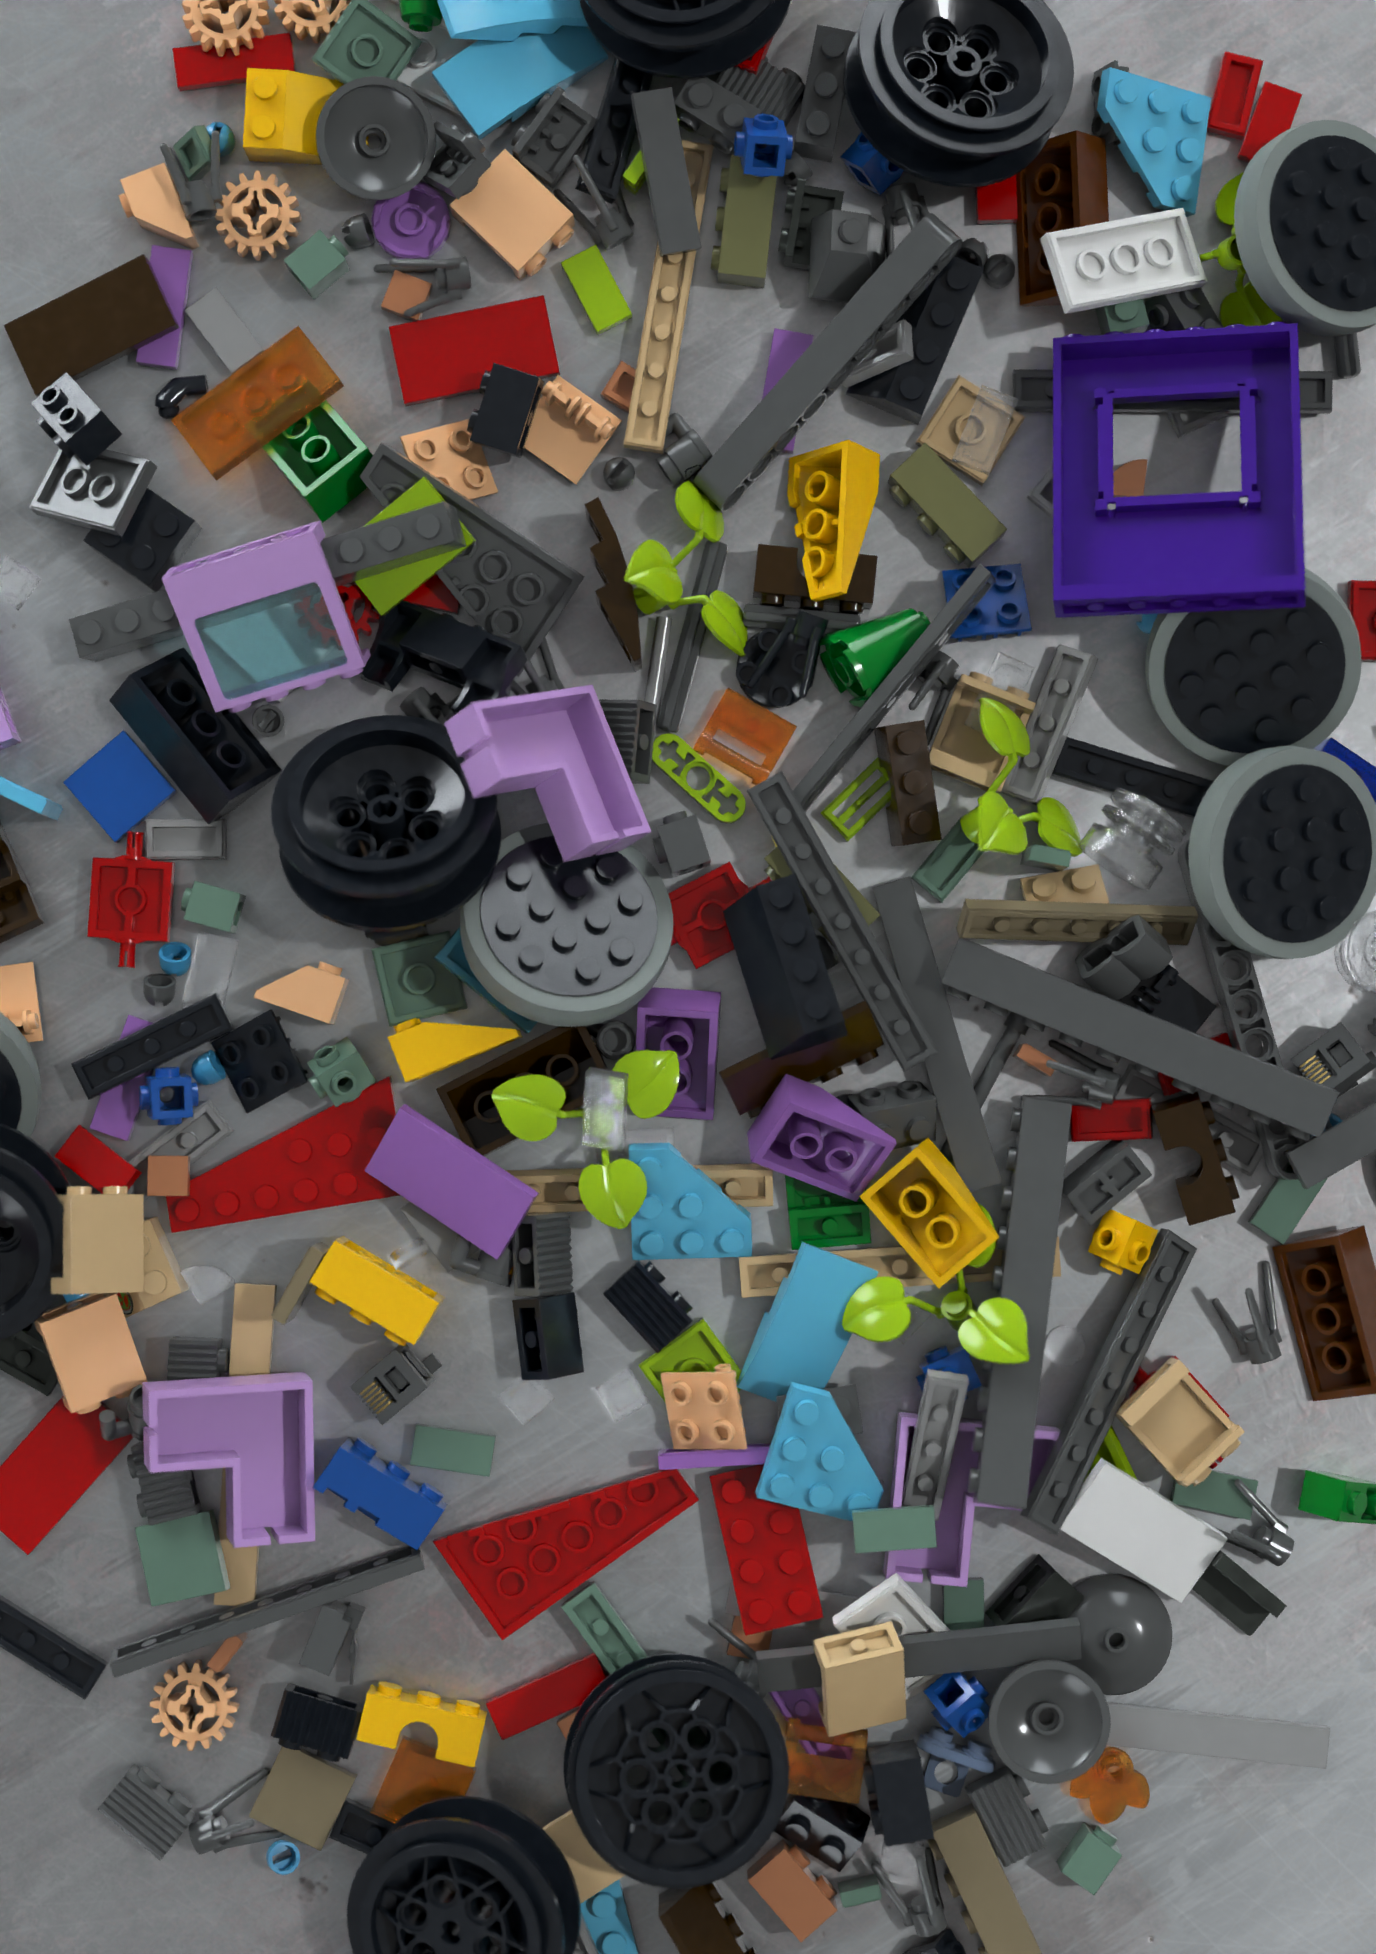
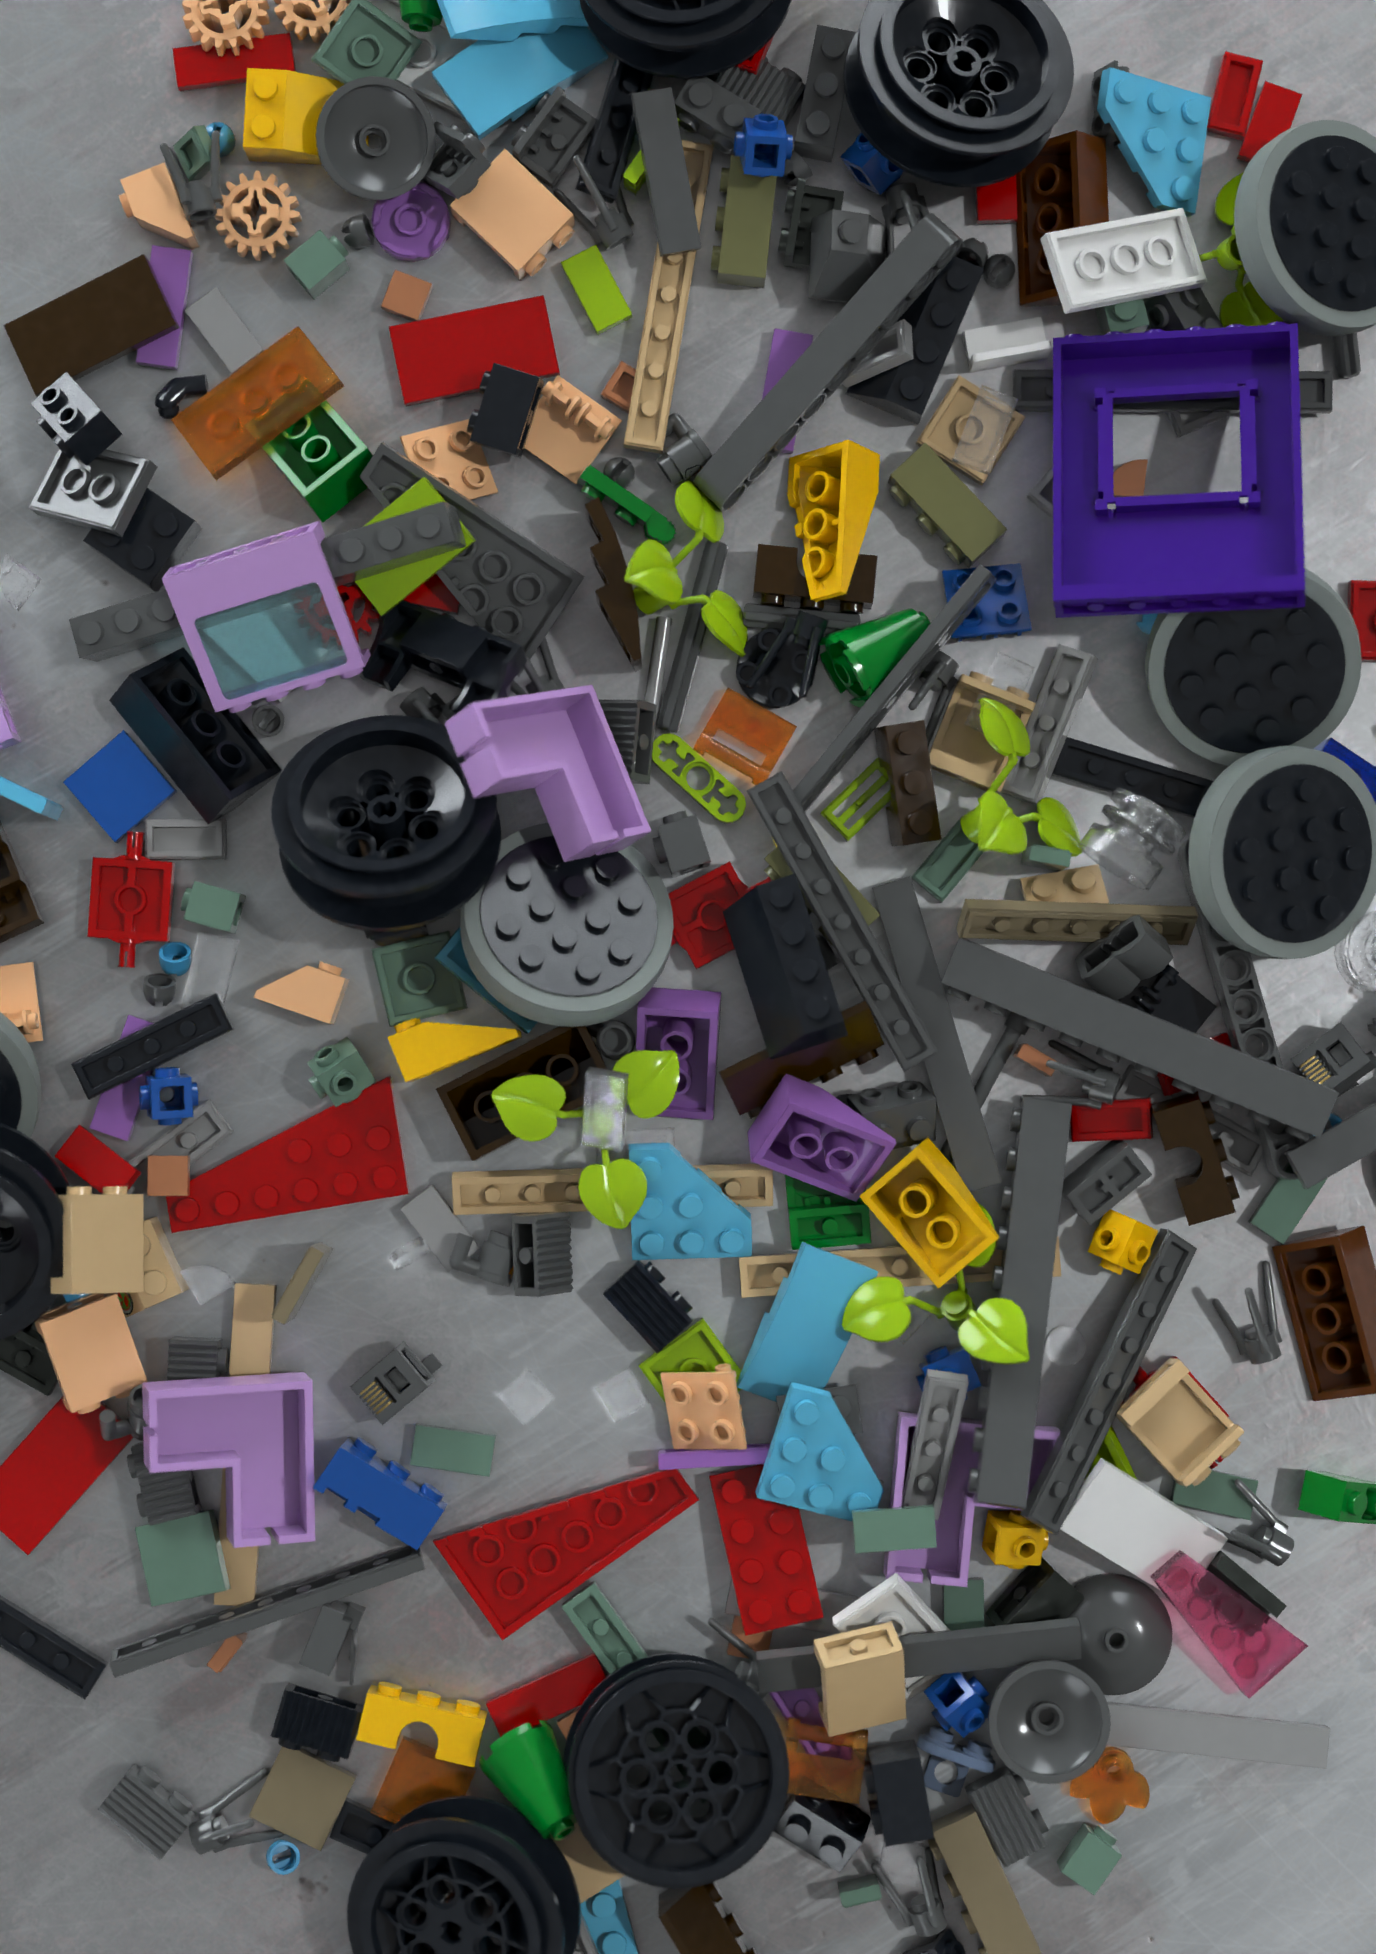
light nougat gear [150,1659,240,1751] -> none
dark azure hinge [191,1050,226,1085] -> none
black hinge [211,1009,308,1113] -> none
yellow brick [309,1236,445,1346] -> none
medium lavender tile [365,1104,539,1260] -> none
dark grey plant [374,257,471,318] -> none
black brick [512,1292,584,1380] -> none
nougat brick [747,1839,837,1942] -> none
none -> green cone [479,1720,577,1841]
none -> green hinge [577,465,676,546]
none -> white panel [962,317,1052,373]
none -> yellow brick [982,1509,1049,1569]
none -> clear pink wing [1150,1550,1308,1699]

